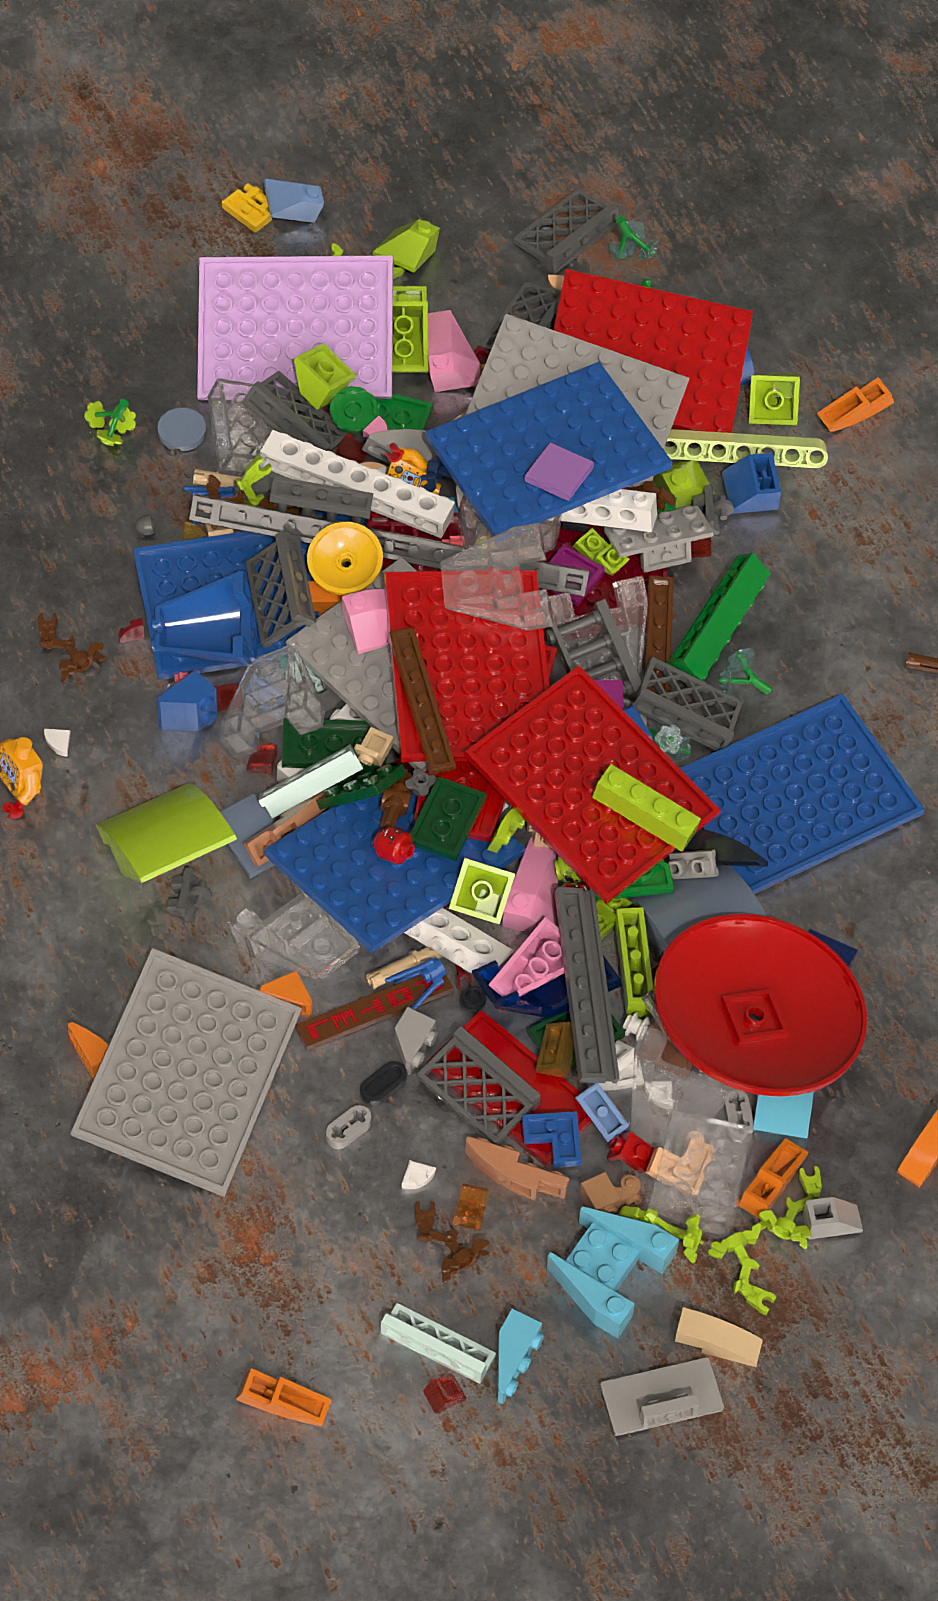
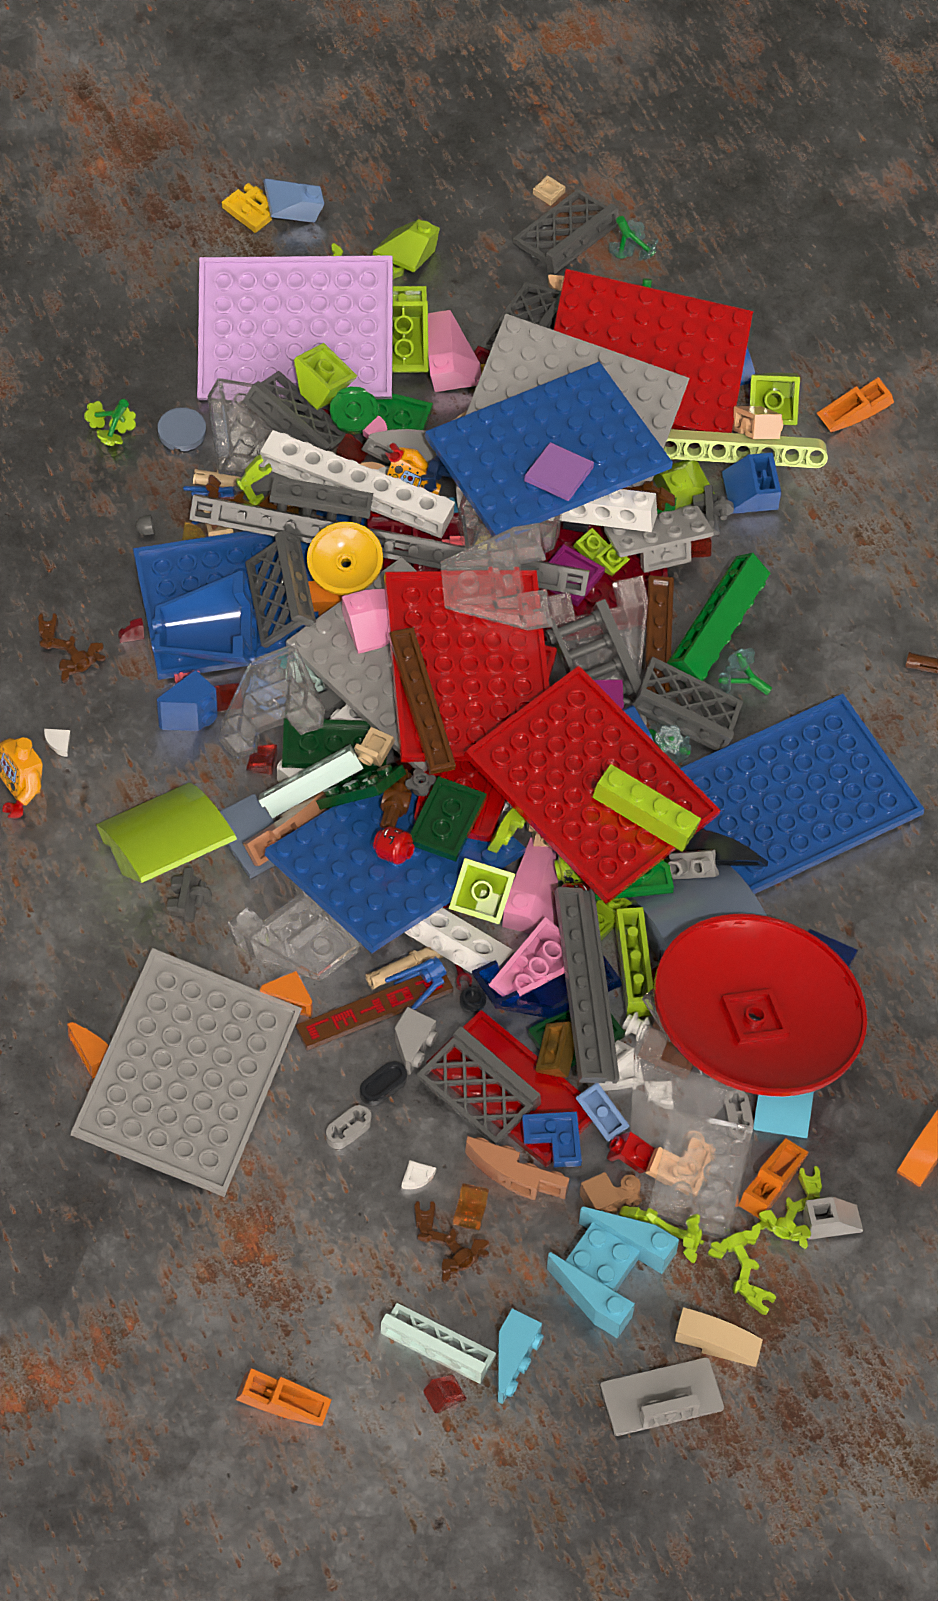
none -> tan tile [533,175,566,206]
none -> light nougat brick [732,406,783,439]

